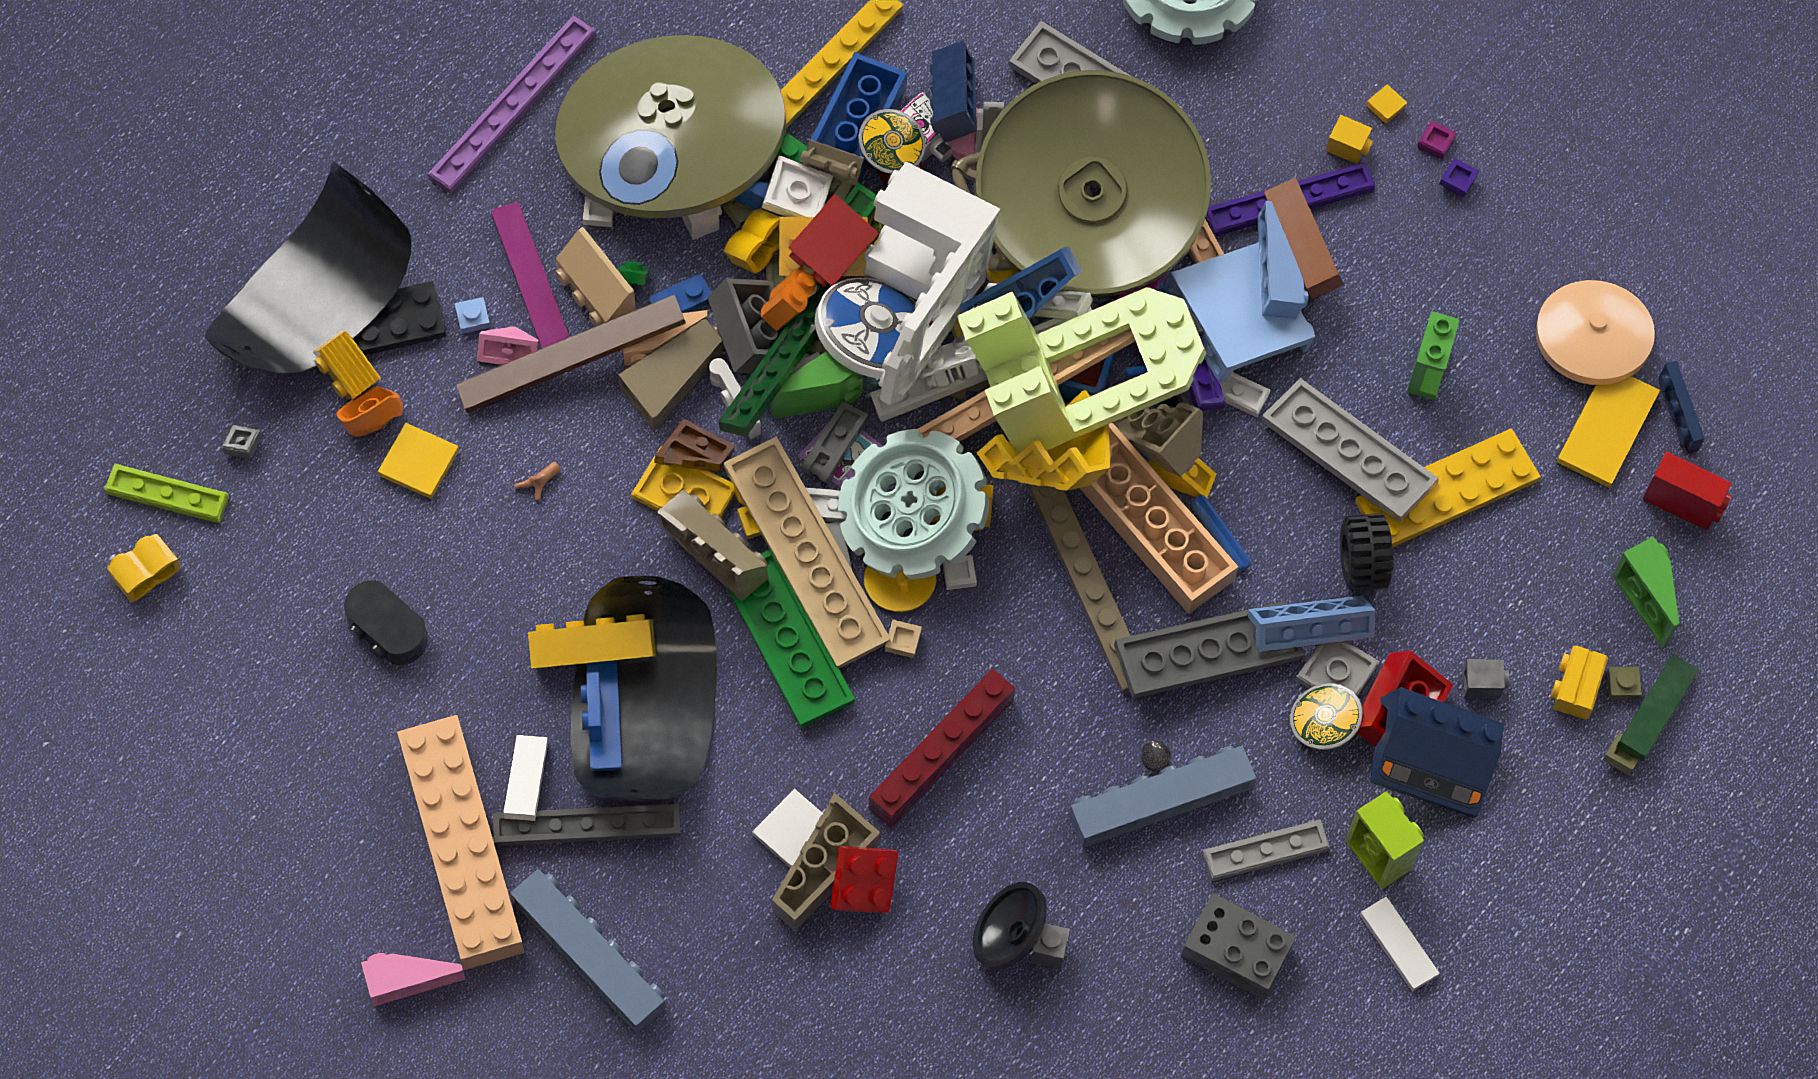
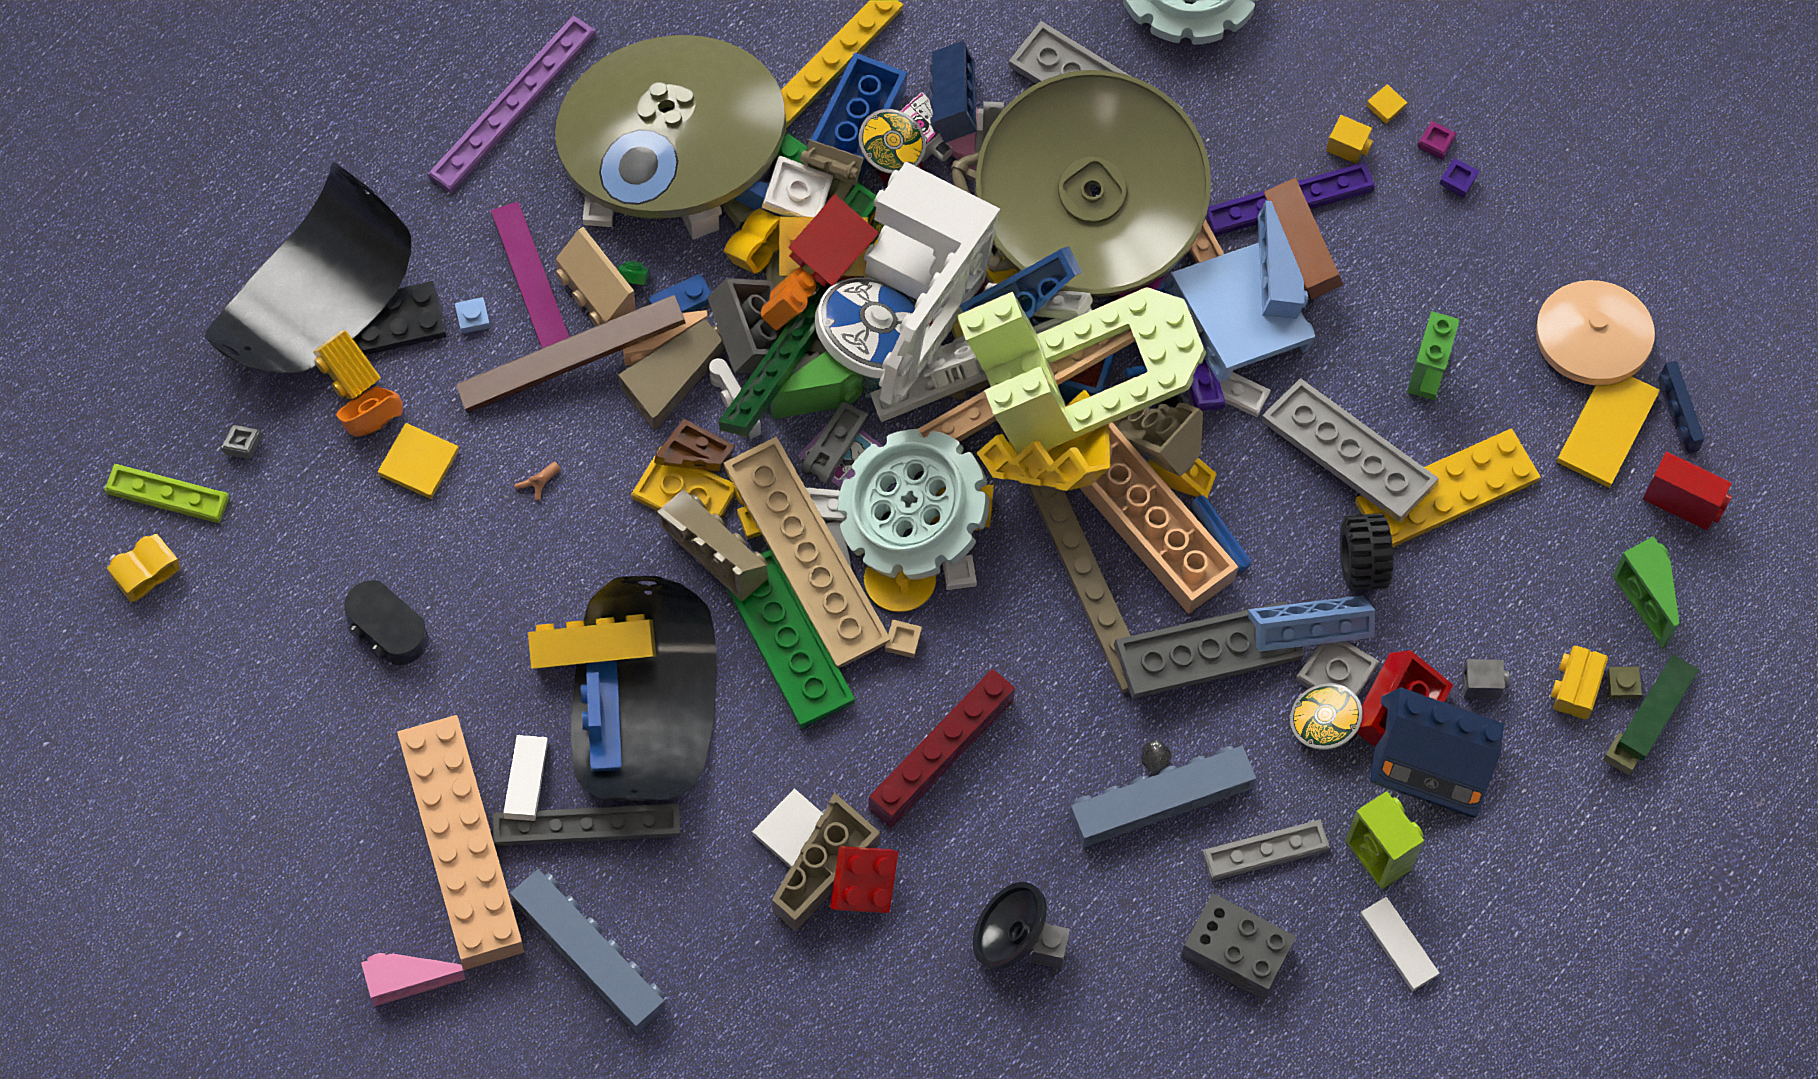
bright pink slope [477,326,538,365] -> none

